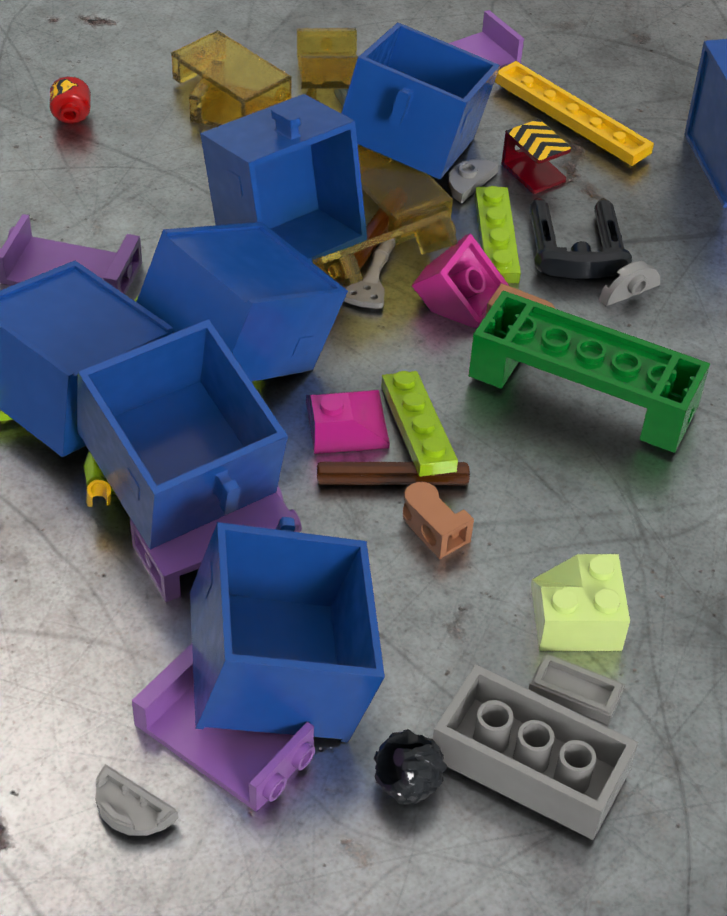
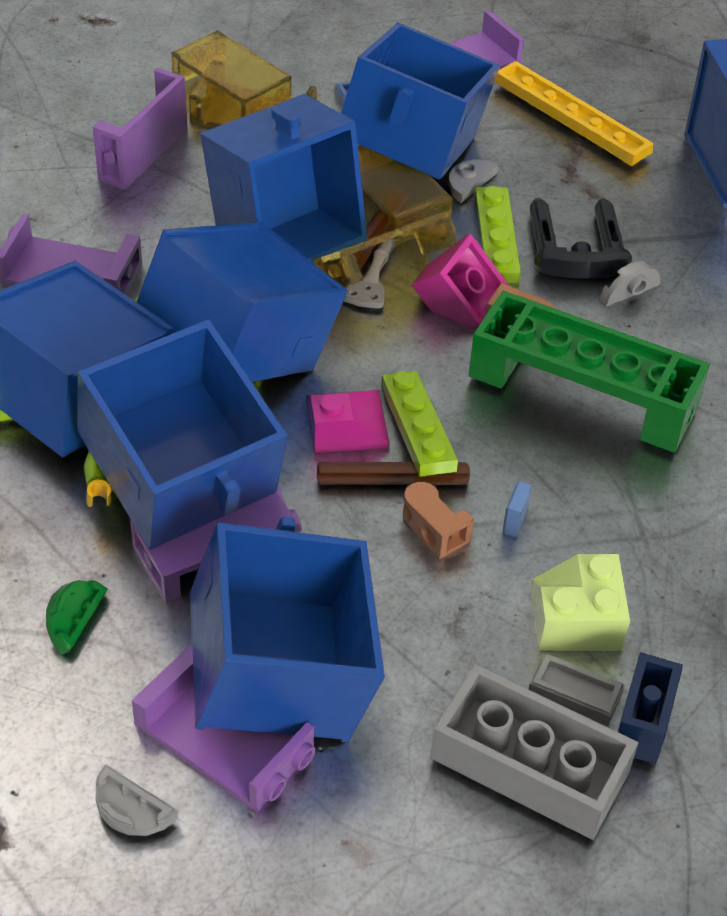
red head [49,76,91,124] -> none
clear yellow panel [297,28,358,89] -> none
black piece [373,729,447,804] -> none
piece [501,119,571,194] -> none
none -> green plate [46,580,108,655]
none -> medium lavender panel [93,68,187,190]
none -> medium blue tile [503,481,532,538]
none -> dark blue brick [618,652,683,764]

